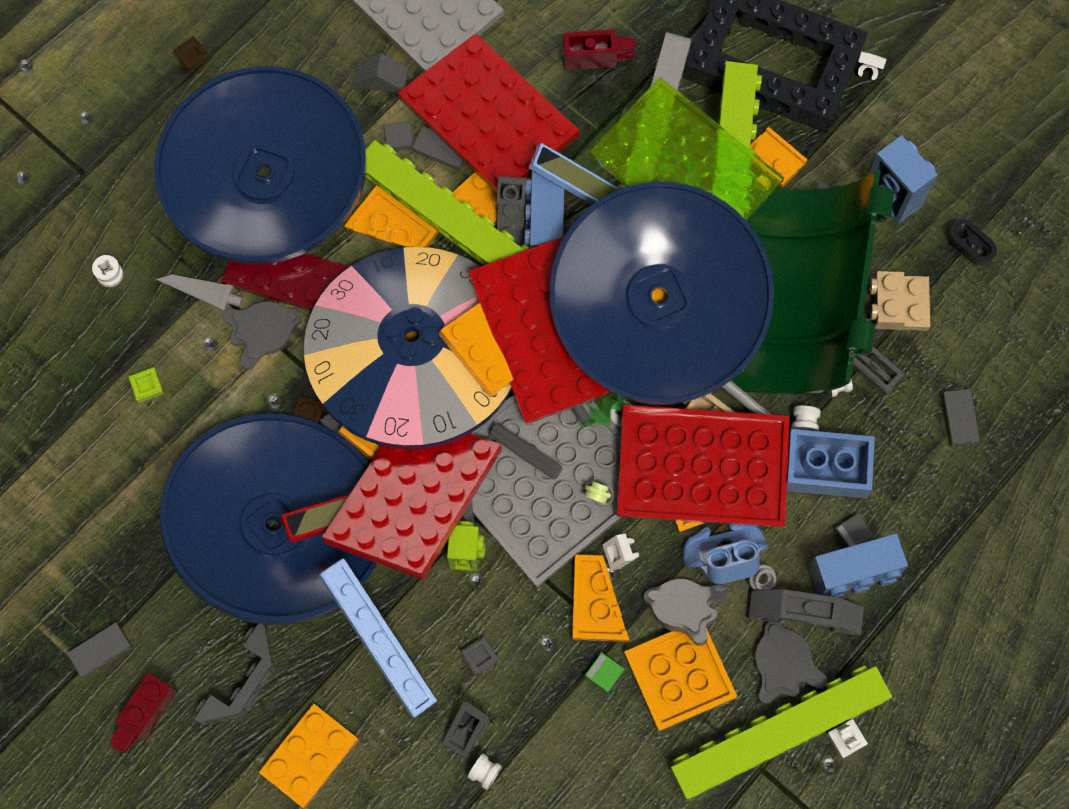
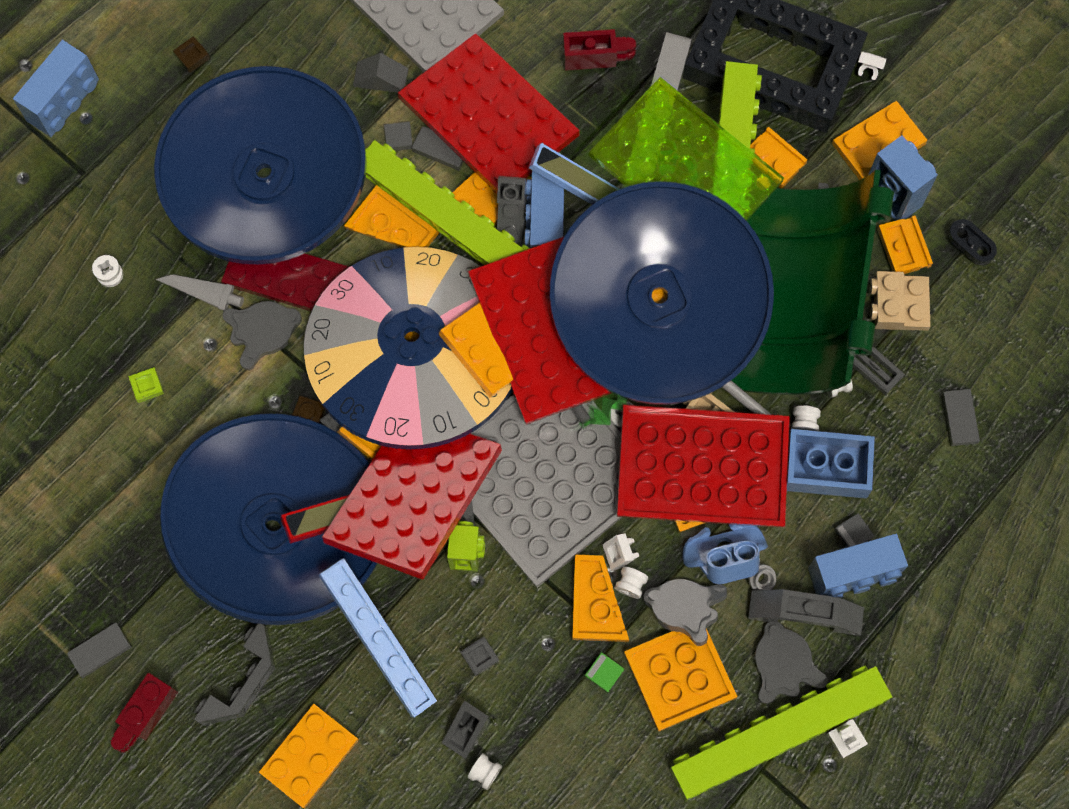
dark grey axle [490,423,562,479] -> none
yellowish green plate [584,482,612,504] -> none
none -> medium blue brick [13,40,99,137]
none -> white wheel [614,567,648,599]
none -> light orange plate [832,101,927,180]
none -> light orange plate [877,216,933,274]

